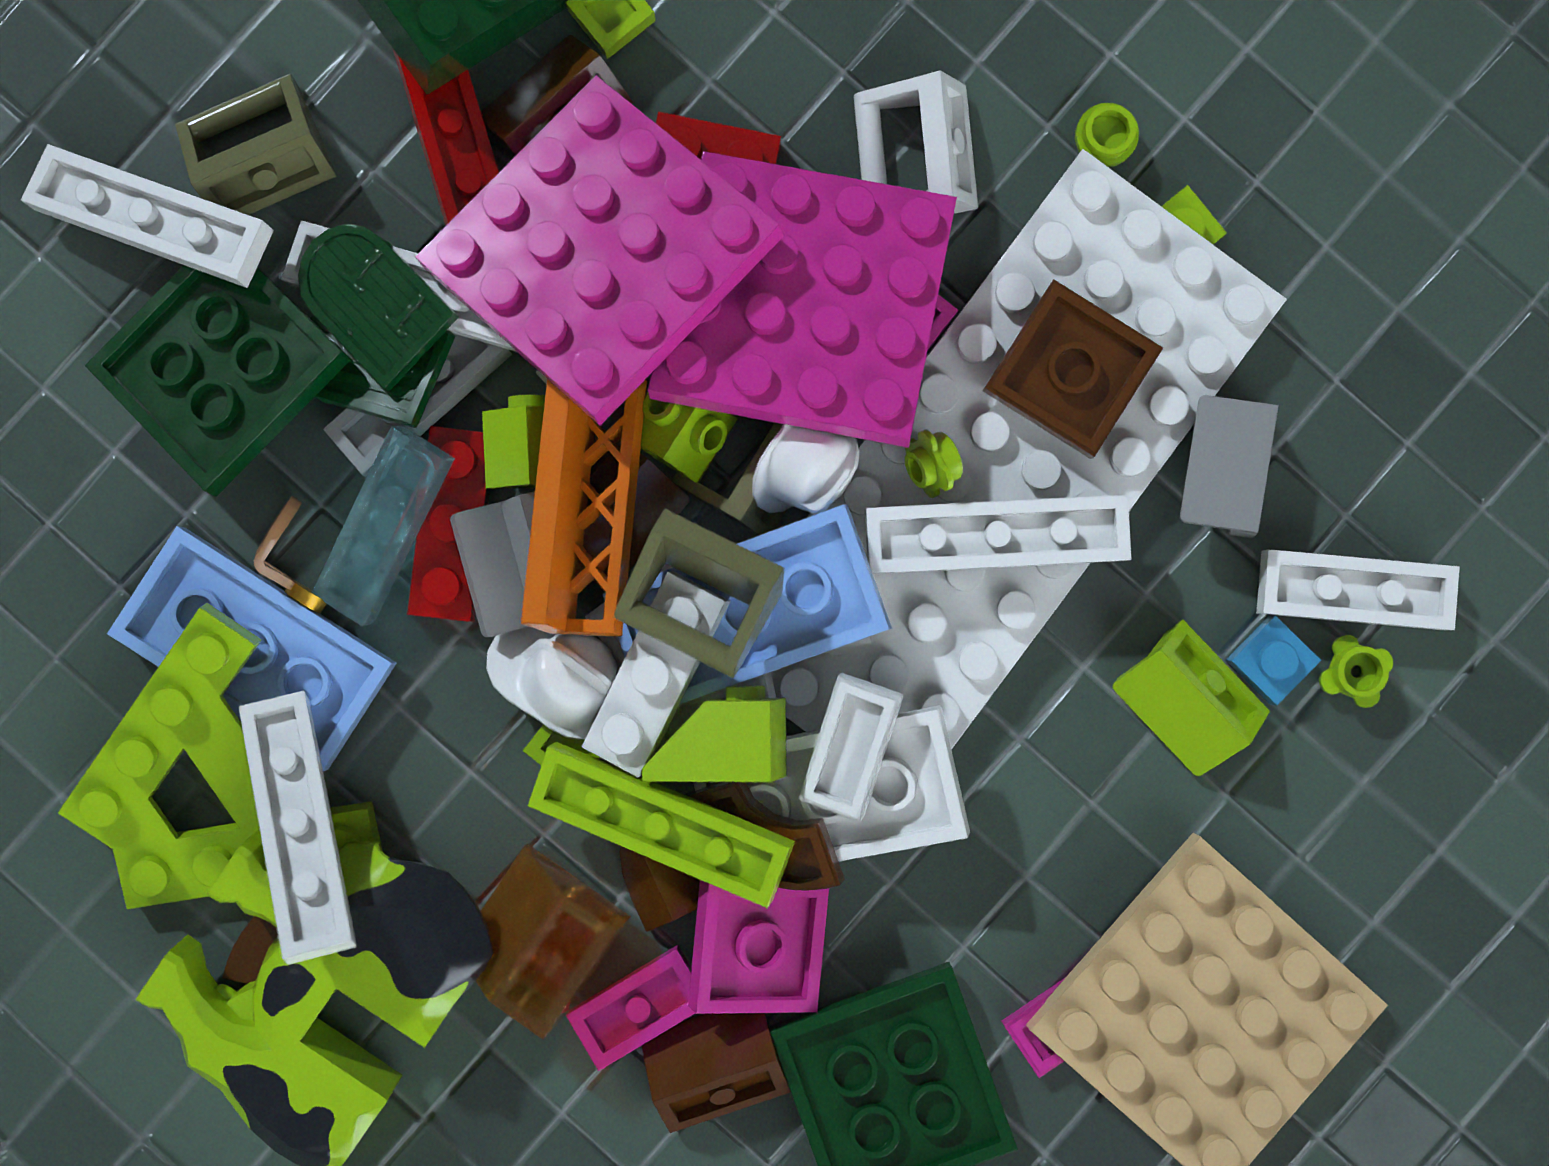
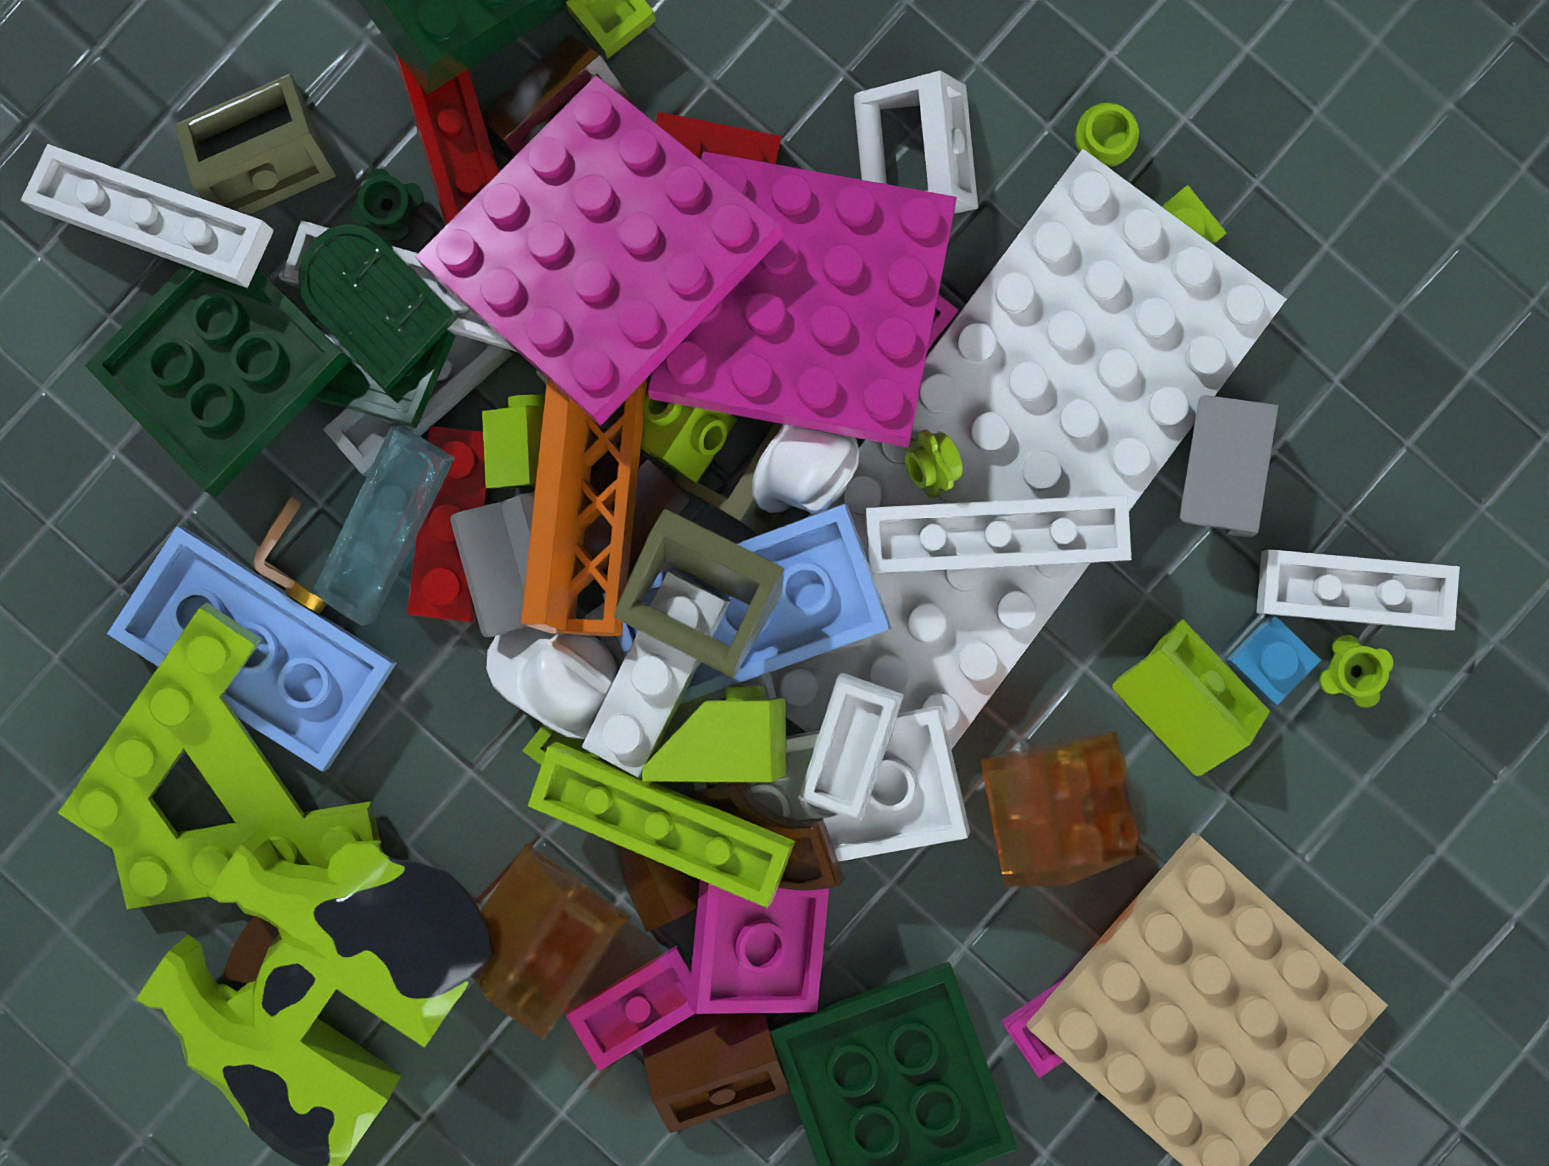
white plate [238,691,357,965] -> none
reddish brown tile [983,279,1163,459] -> none
none -> dark green plate [350,169,424,242]
none -> clear orange slope [980,731,1140,887]

